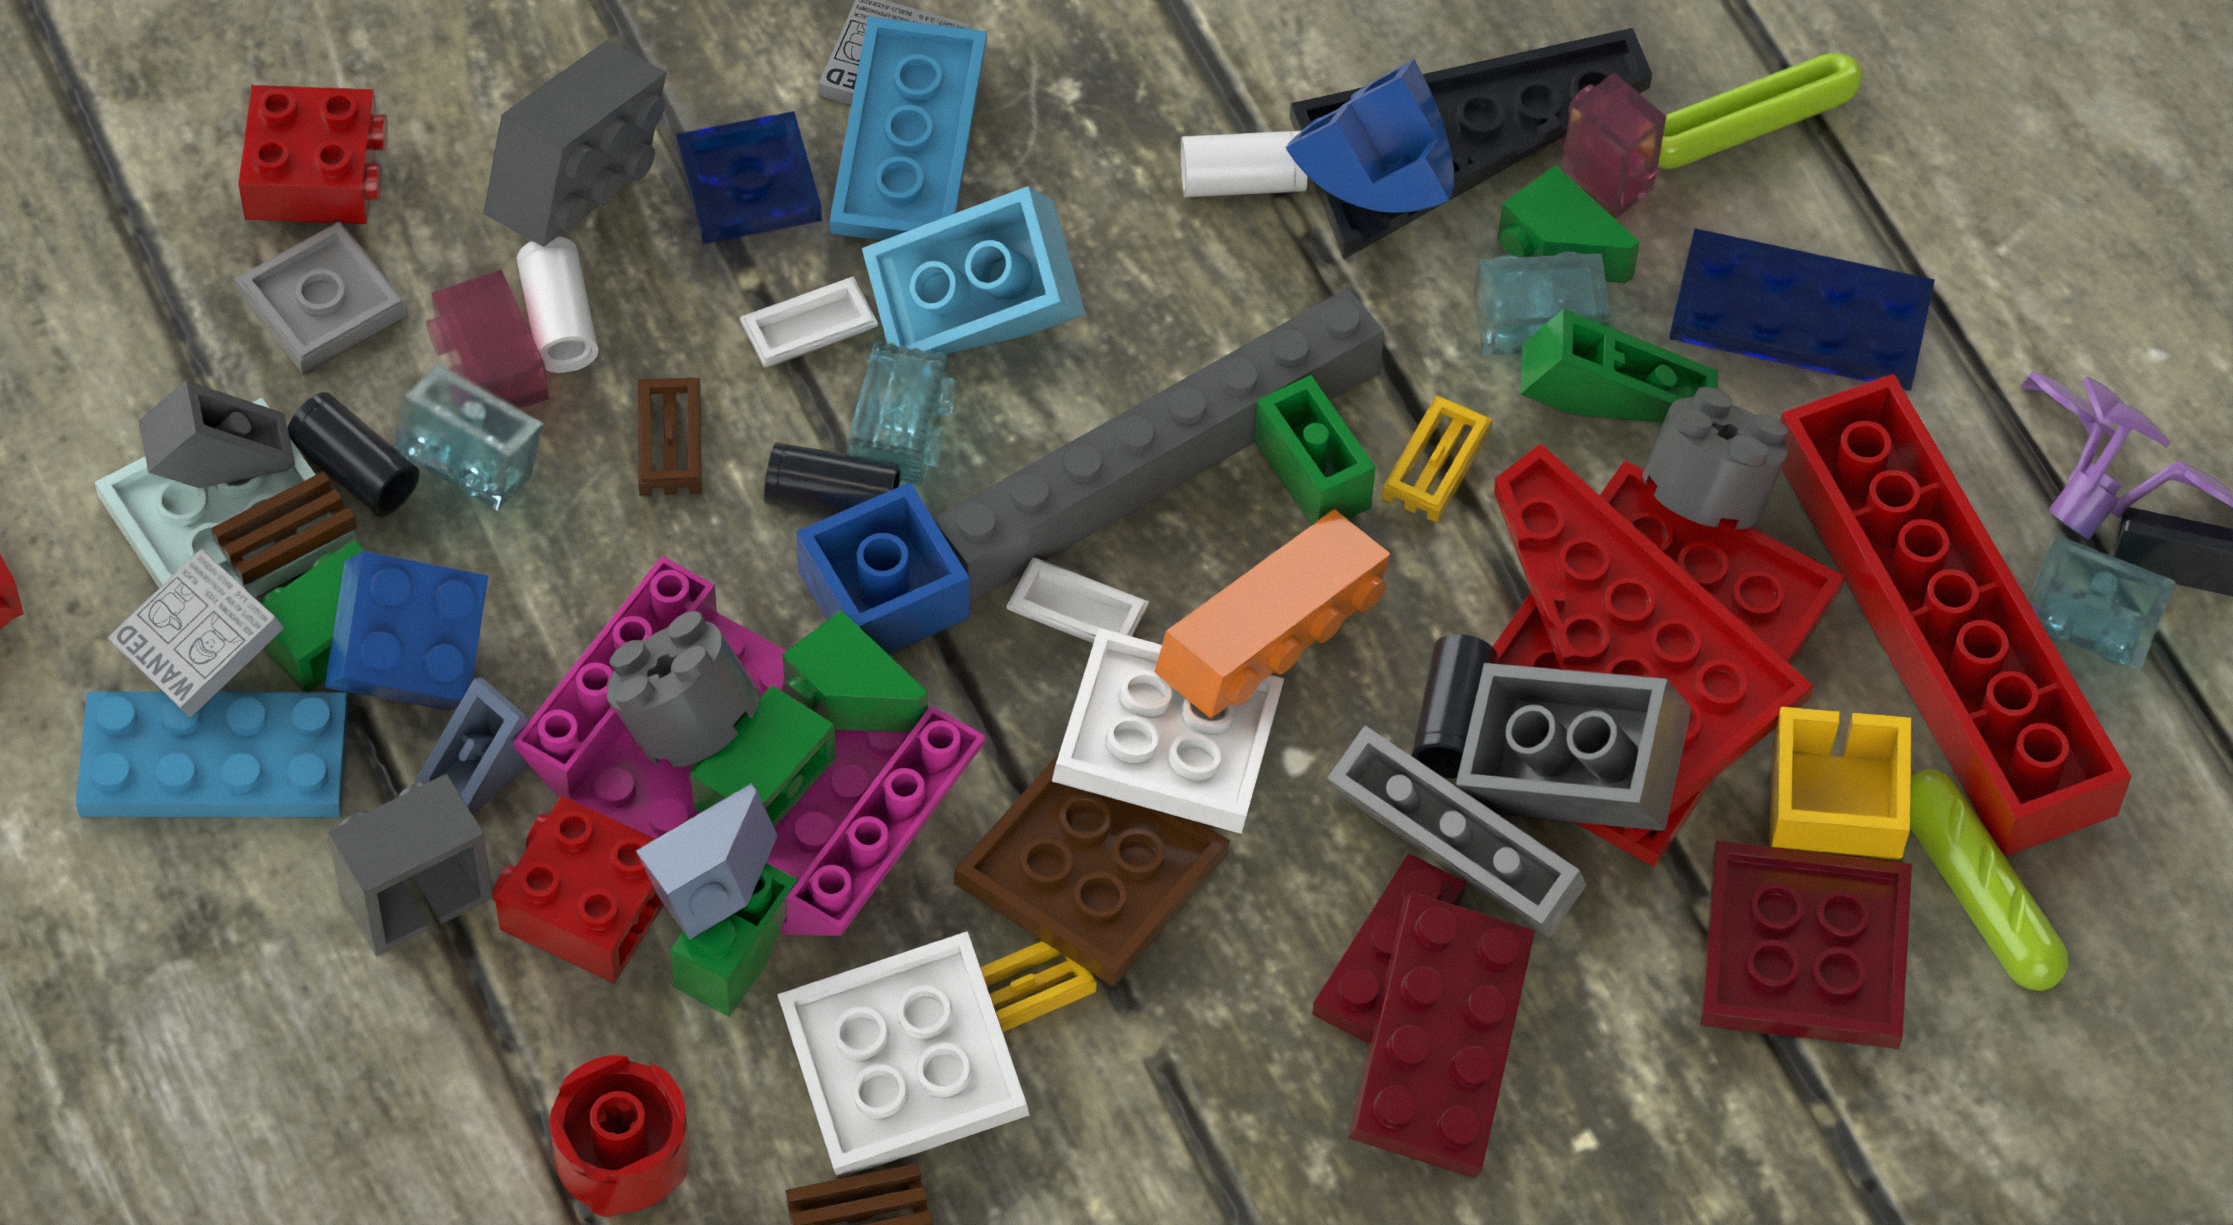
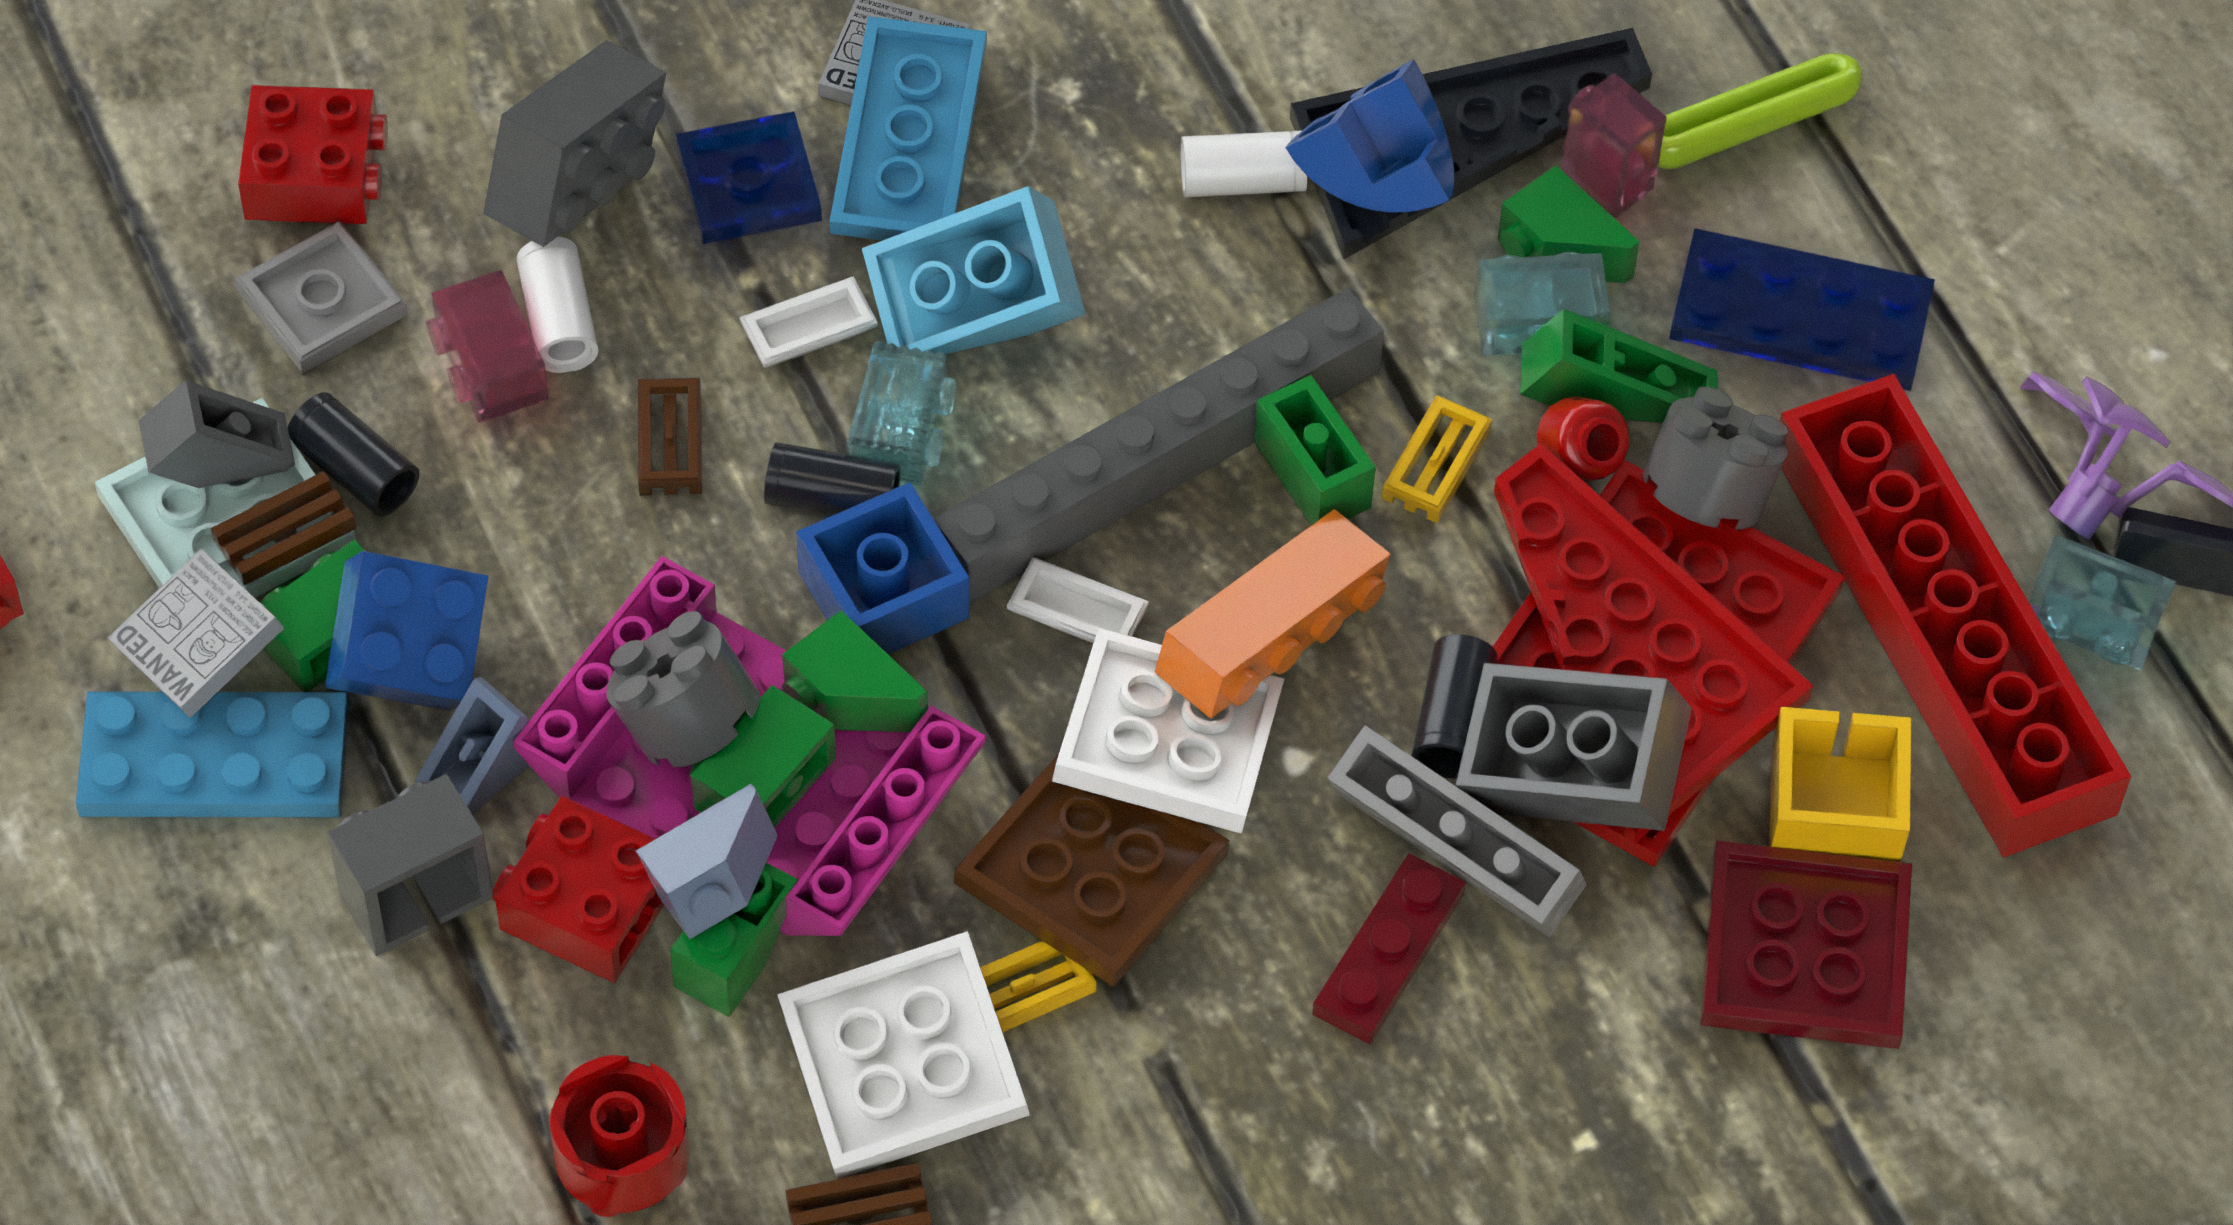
clear light blue brick [393,364,544,511] -> none
dark red plate [1348,891,1535,1178] -> none
lime piece [1910,769,2069,991] -> none
none -> red head [1536,397,1630,481]

